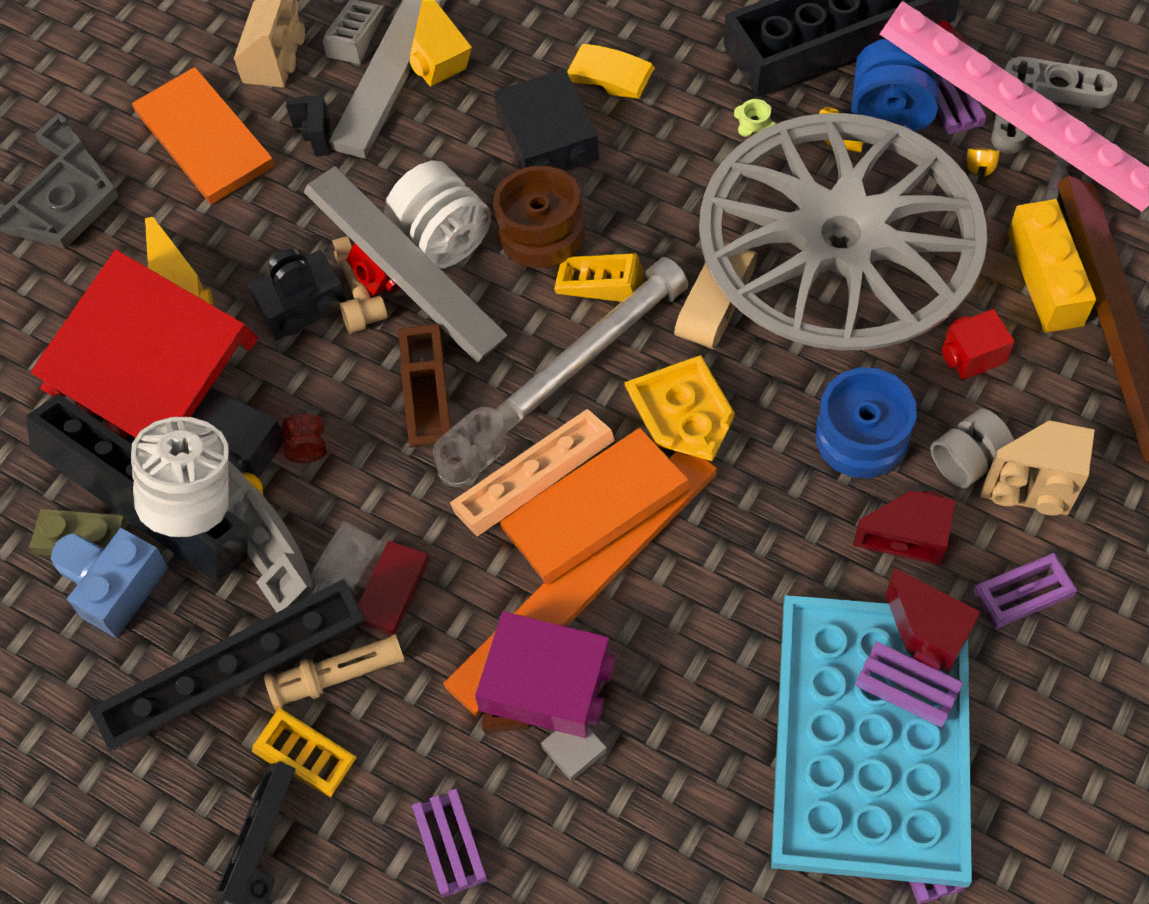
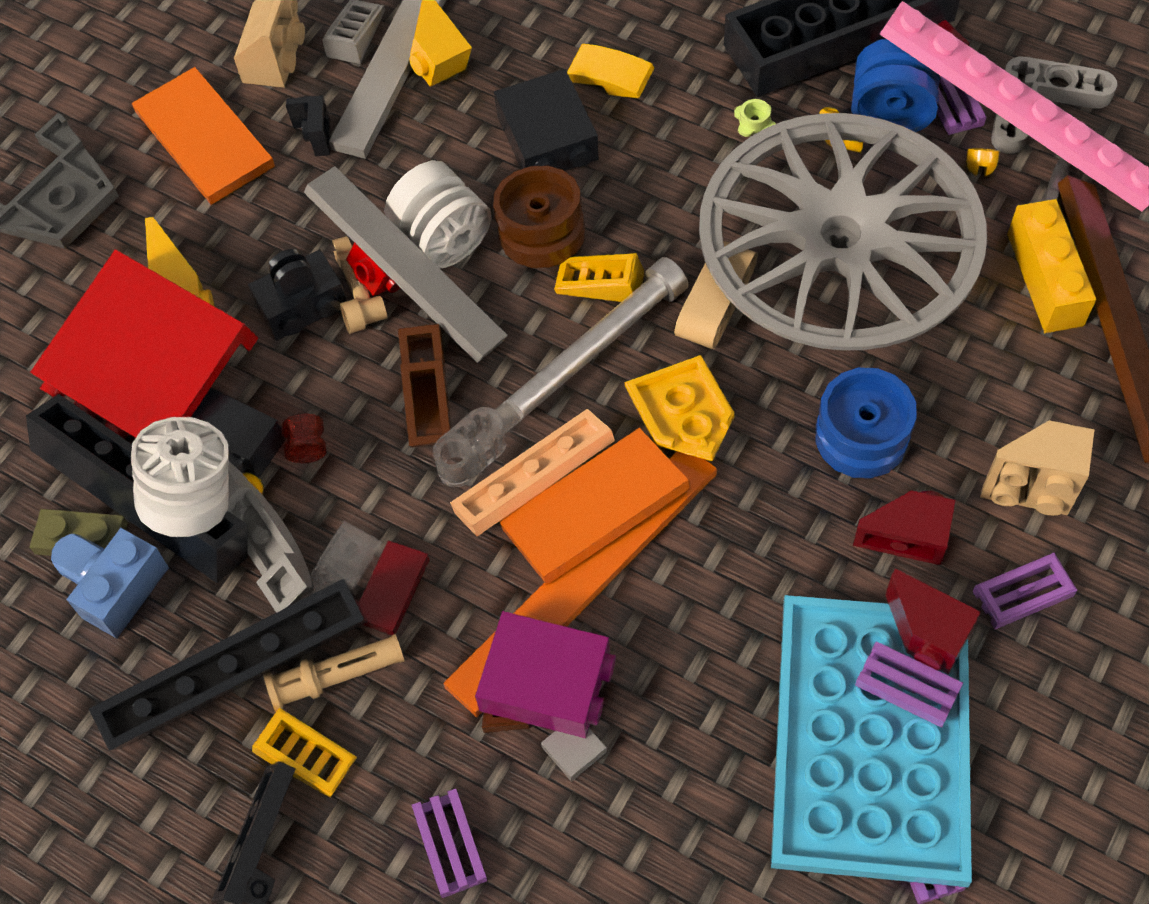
light grey wheel [930,408,1014,488] -> none
red brick [942,309,1015,380] -> none

